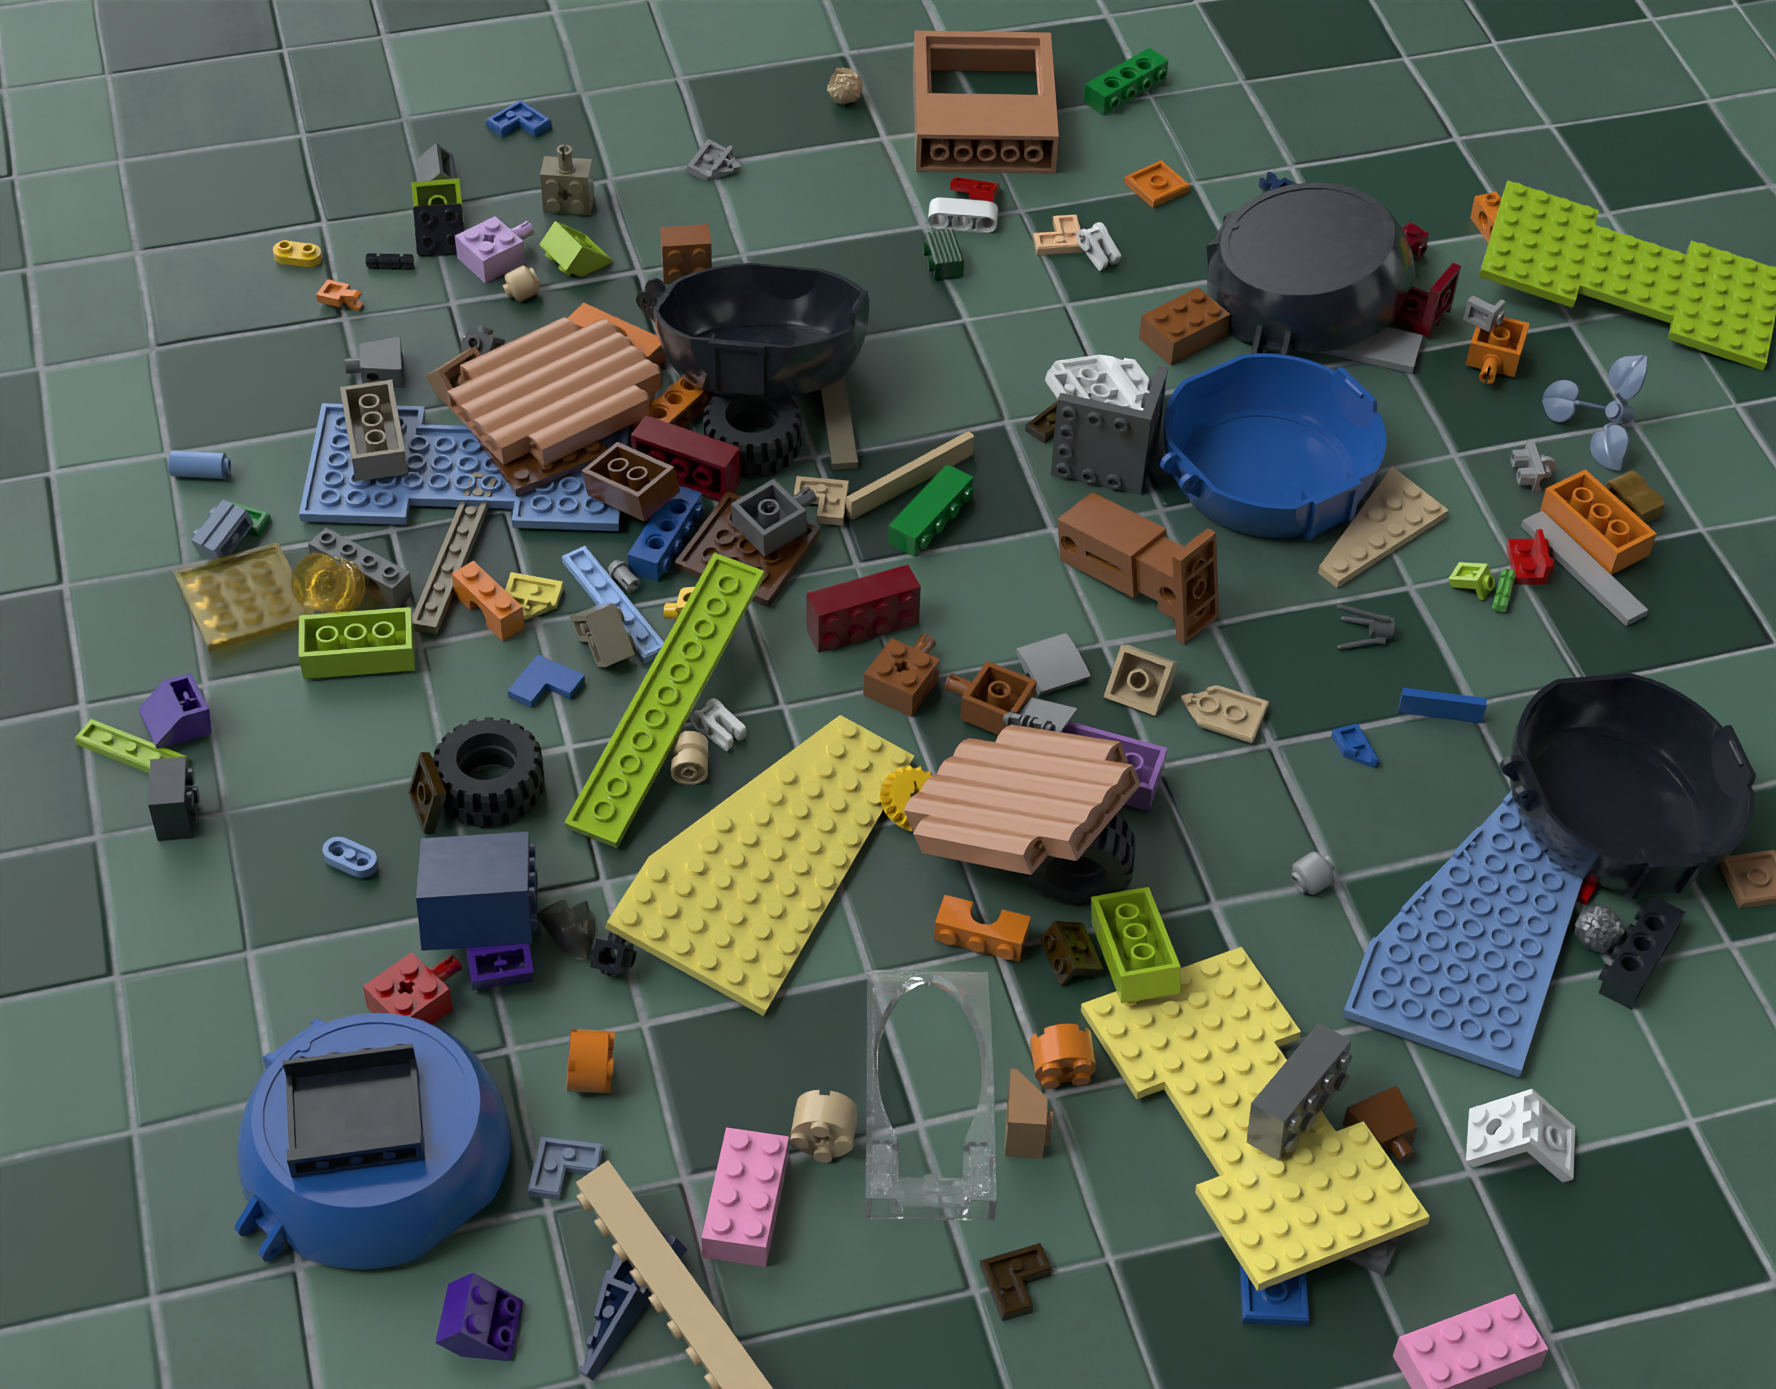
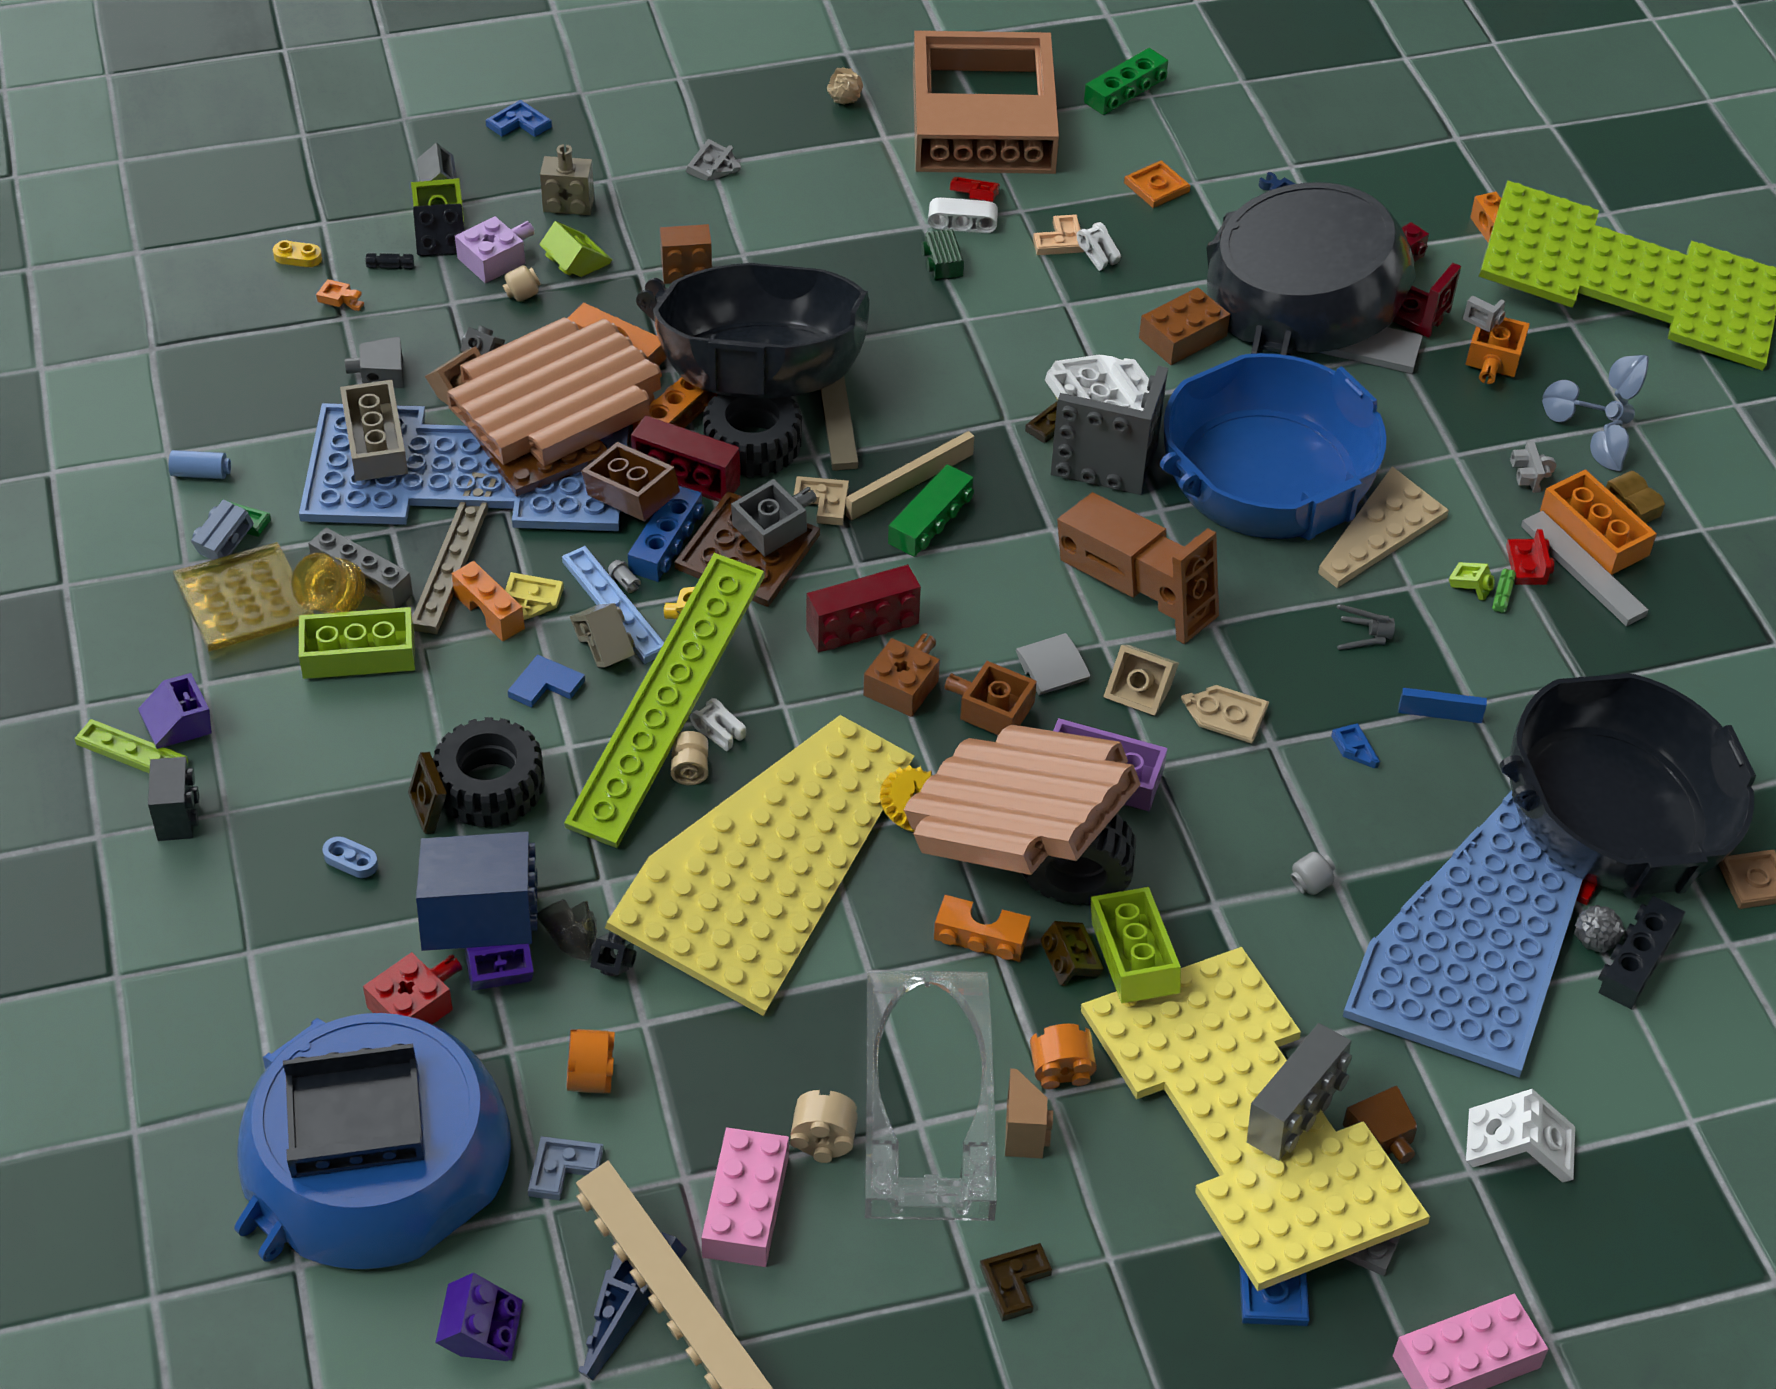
hinge [1003,697,1078,732] -> none

